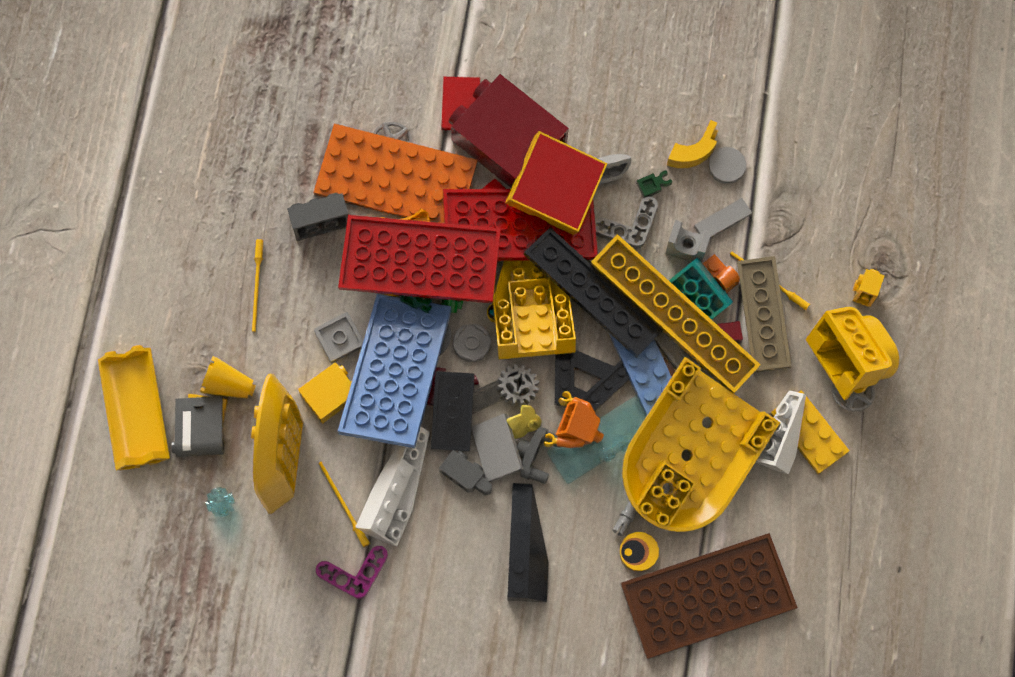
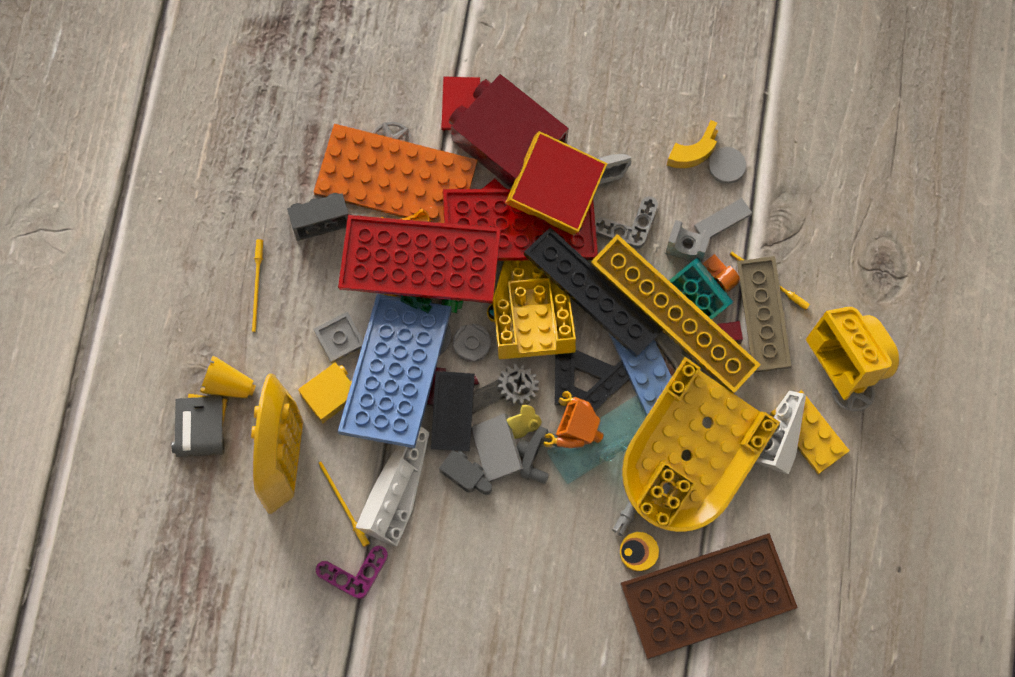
yellow cylinder [98,345,170,471] -> none
clear light blue brick [205,487,235,517] -> none
black wedge [507,483,549,602] -> none
dark green plate [636,170,672,198] -> none
yellow brick [852,269,884,307] -> none

